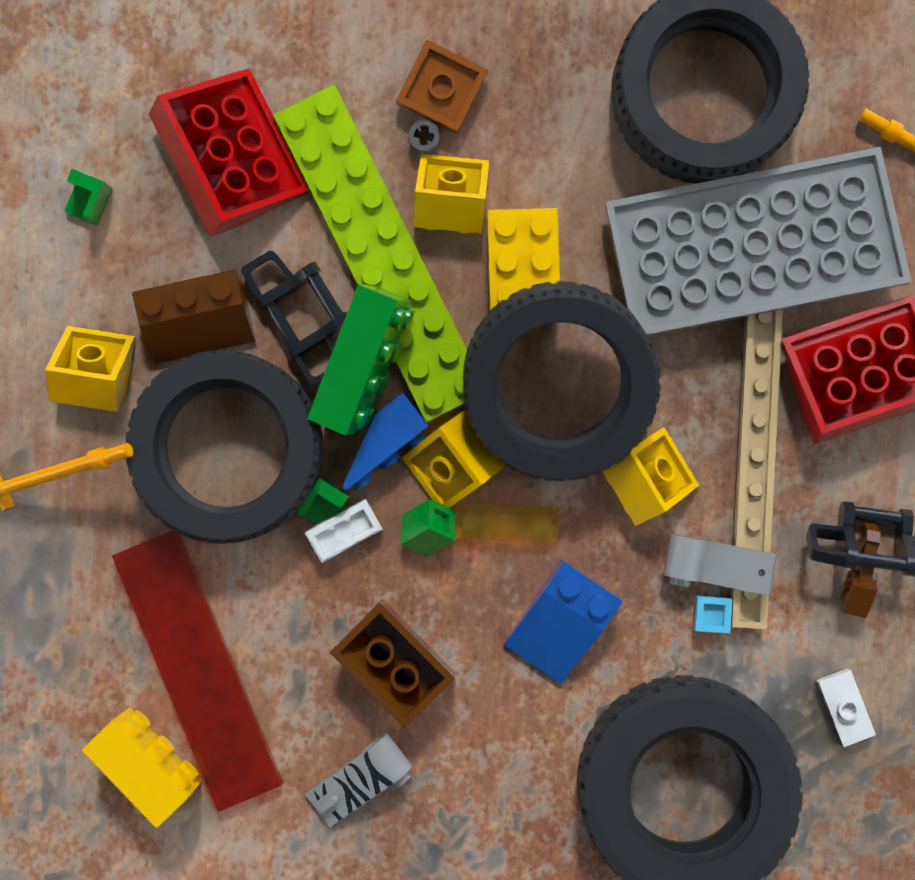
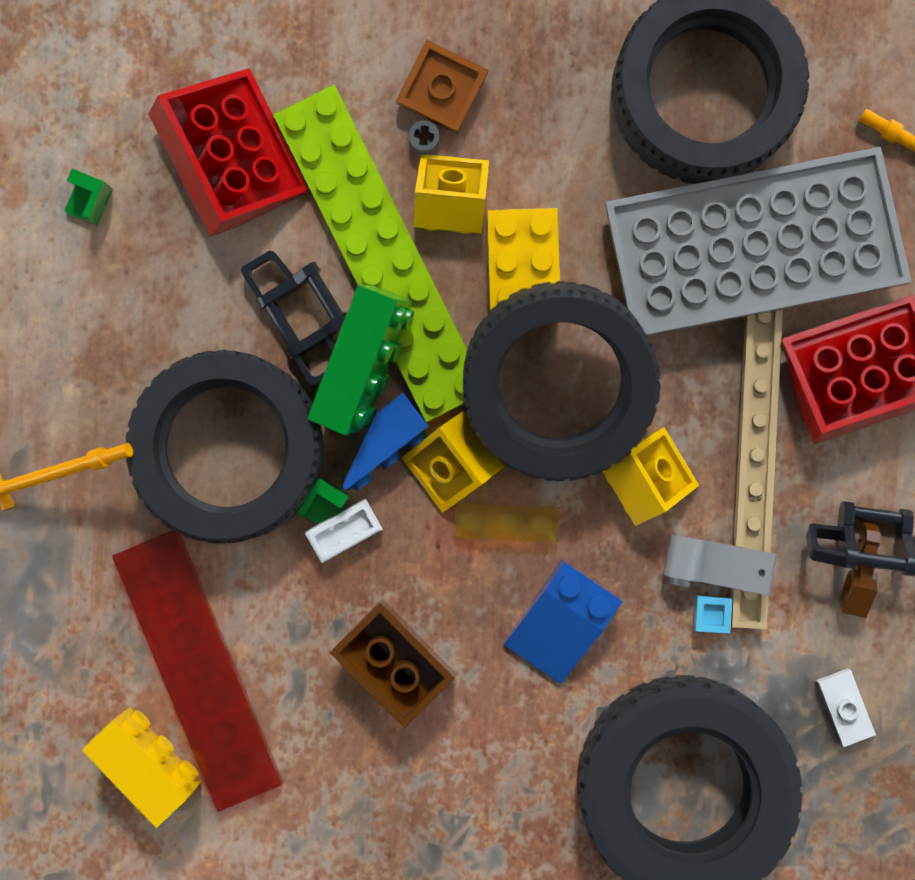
yellow slope [45,326,135,412] -> none
reddish brown slope [132,269,256,364] -> none
light grey door [305,732,413,827] -> none
green panel [401,499,455,556] -> none

